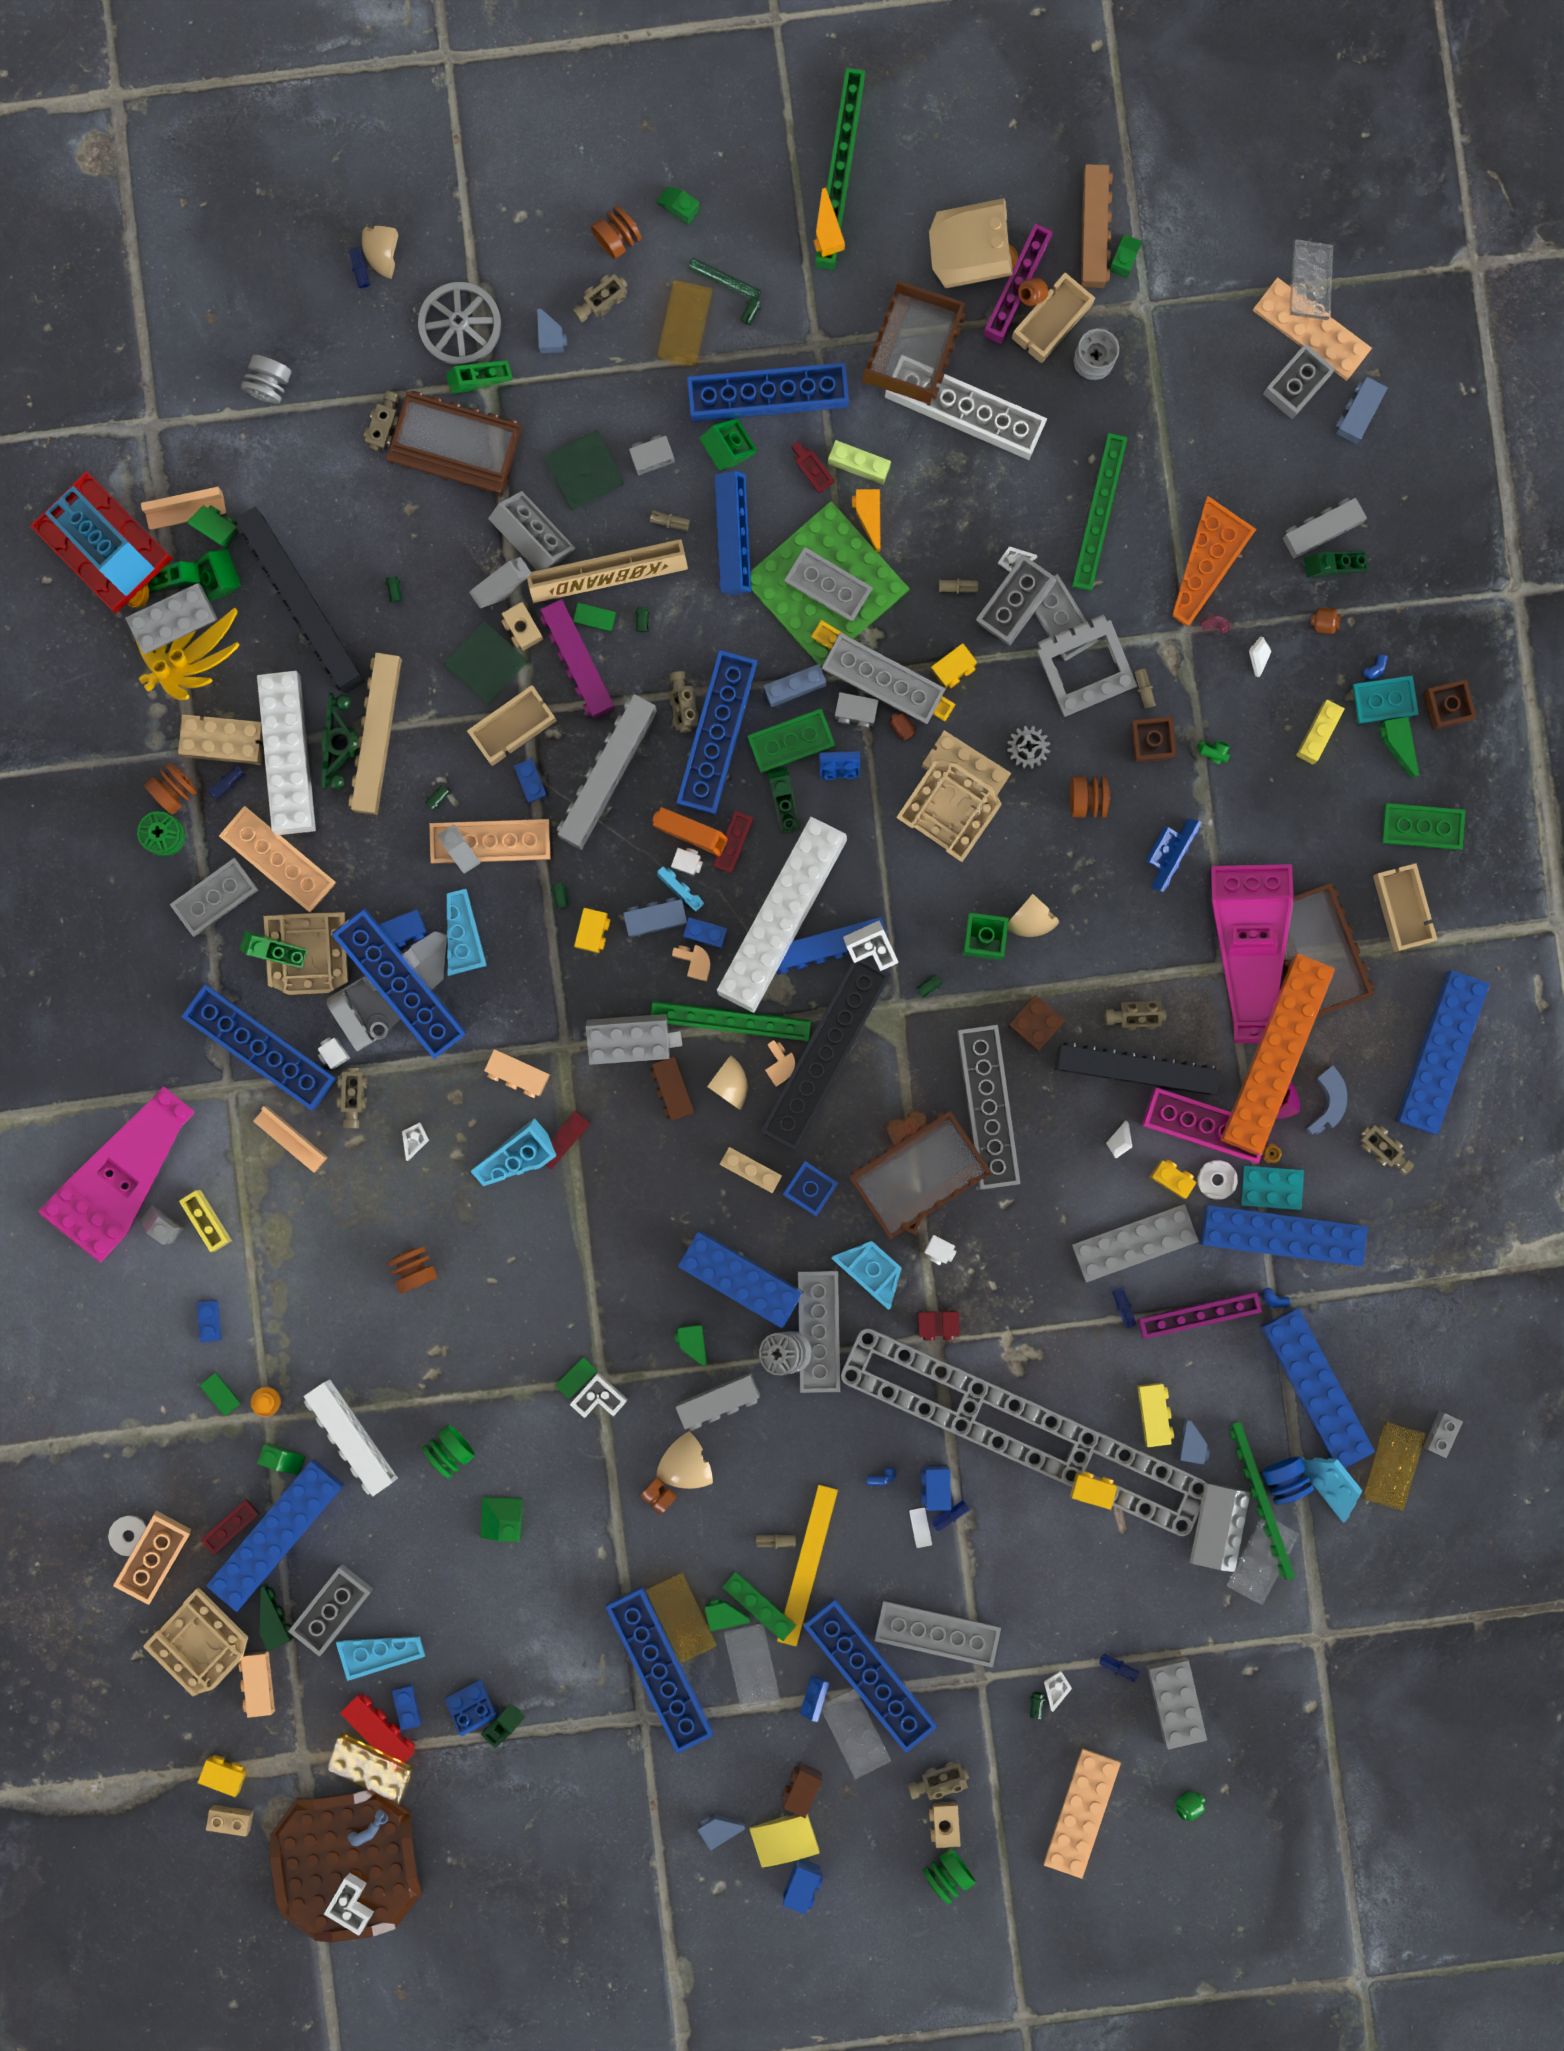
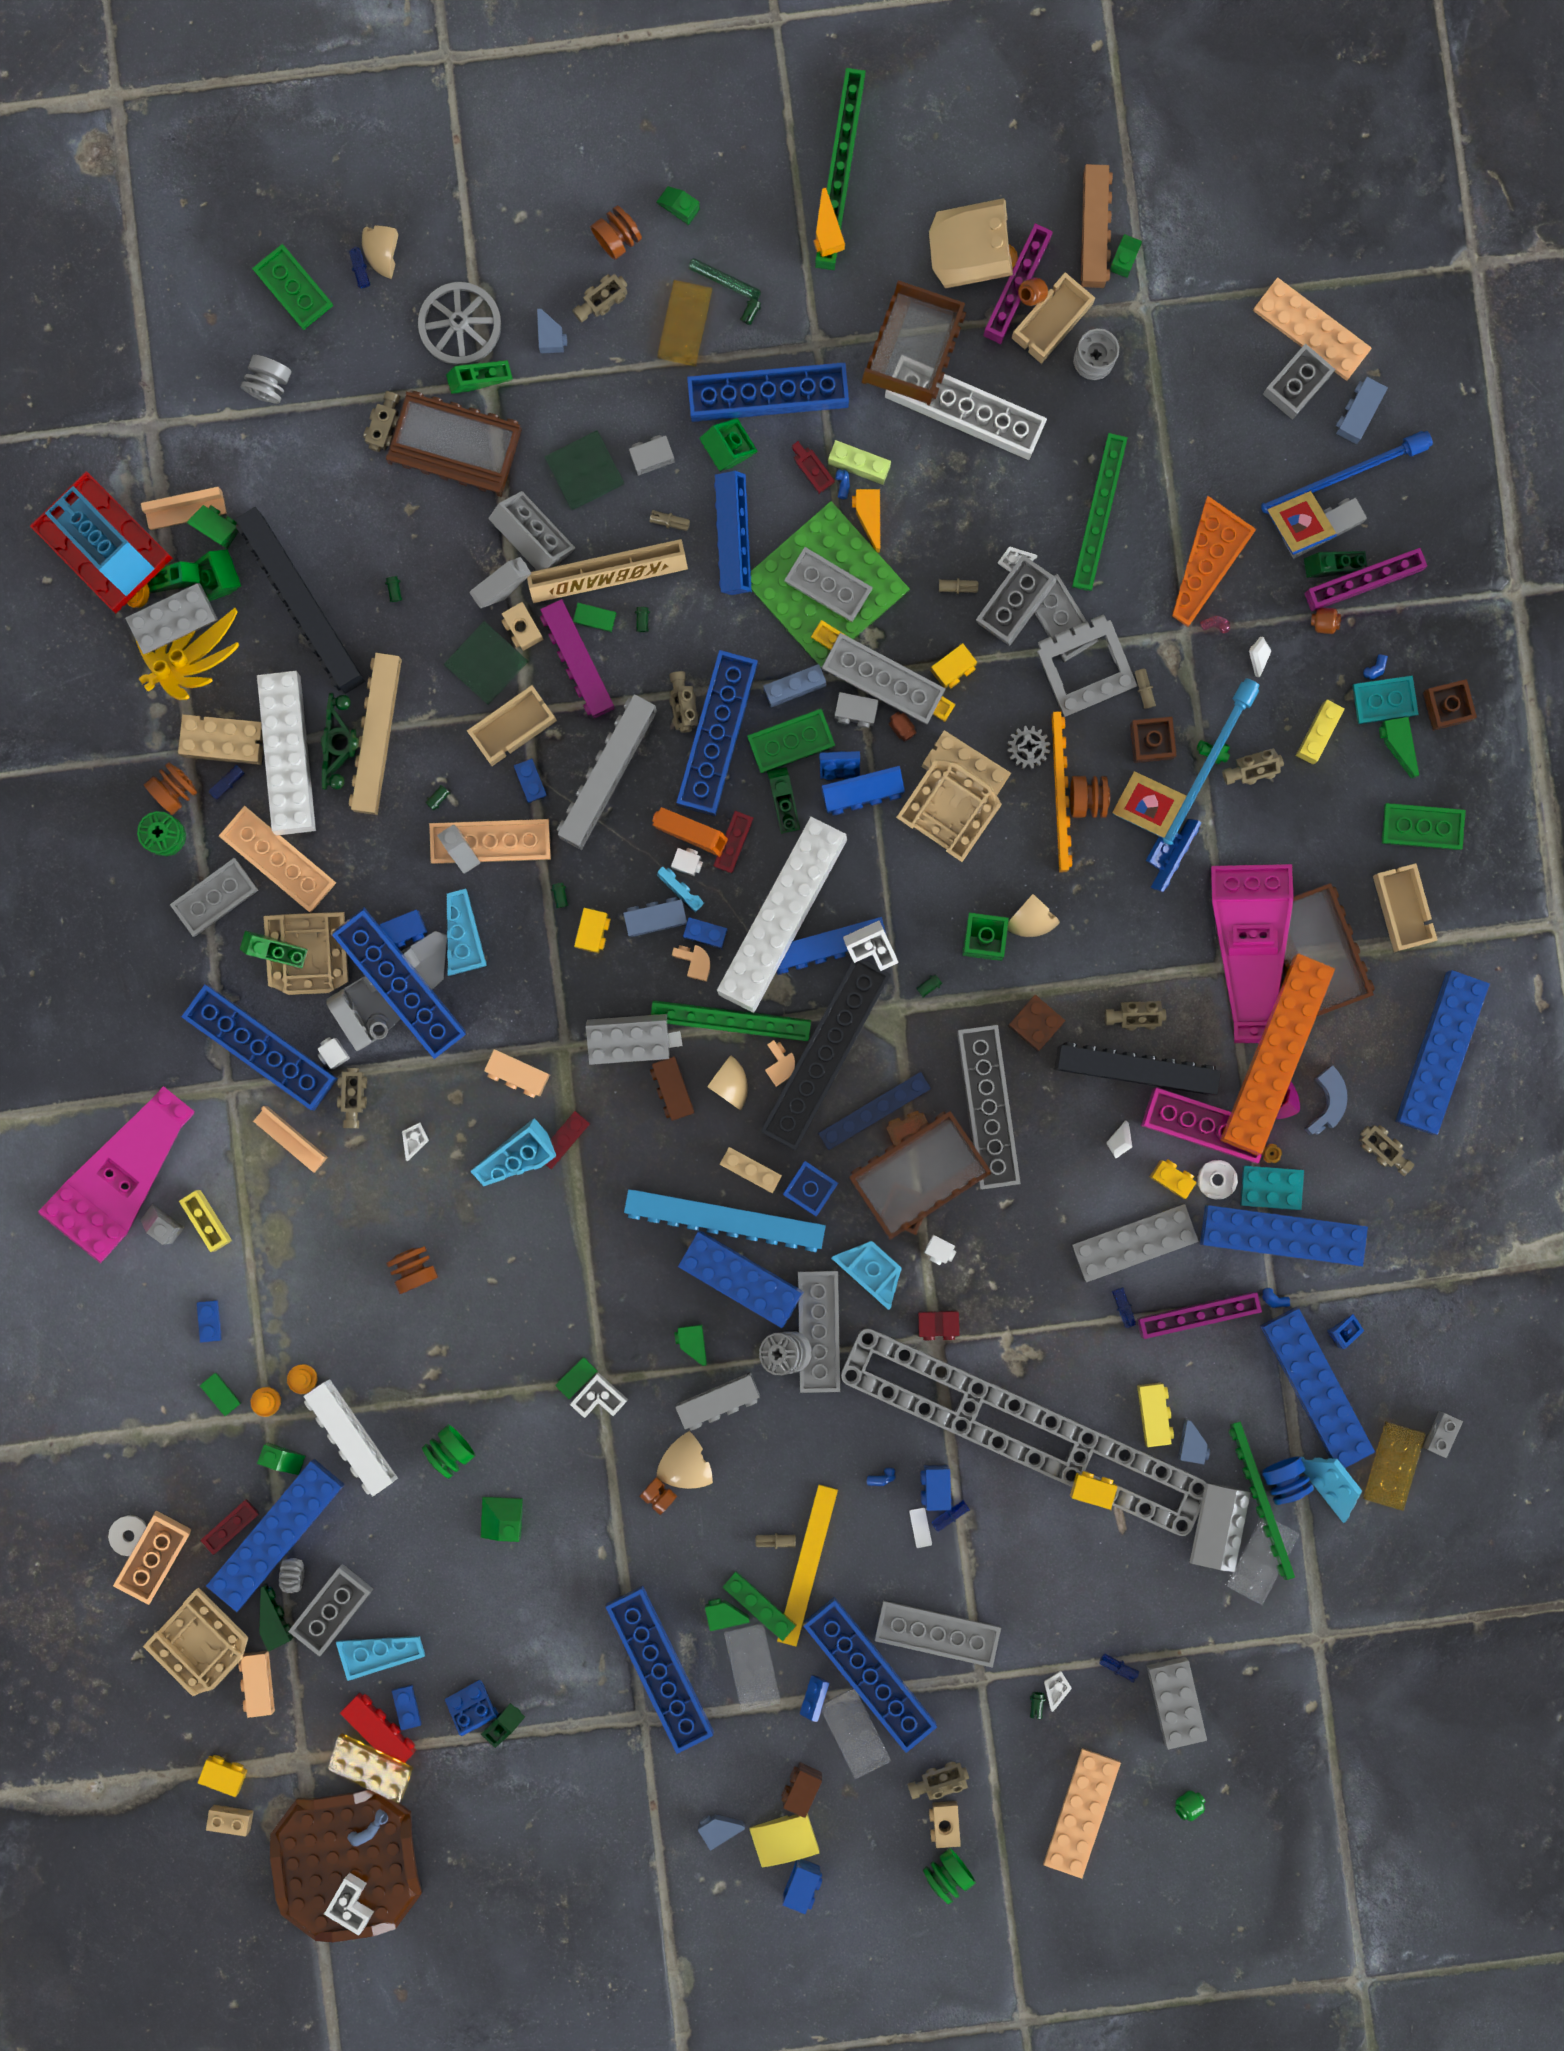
clear yellow plate [646,1572,717,1664] -> none
clear plate [1290,239,1334,320] -> none
none -> green plate [252,244,334,330]
none -> light grey gear [278,1558,305,1593]
none -> light orange plate [287,1364,318,1394]
none -> dark azure brick [624,1189,826,1252]
none -> dark blue plate [818,1072,931,1150]
none -> blue slope [821,766,905,816]
none -> blue arm [835,469,850,499]
none -> light orange plate [1051,712,1072,872]
none -> flag [1112,678,1260,845]
none -> dark tan brick [1222,748,1284,785]
none -> flag [1261,431,1433,555]
none -> magenta brick [1305,548,1427,612]
none -> blue slope [1327,1314,1364,1349]

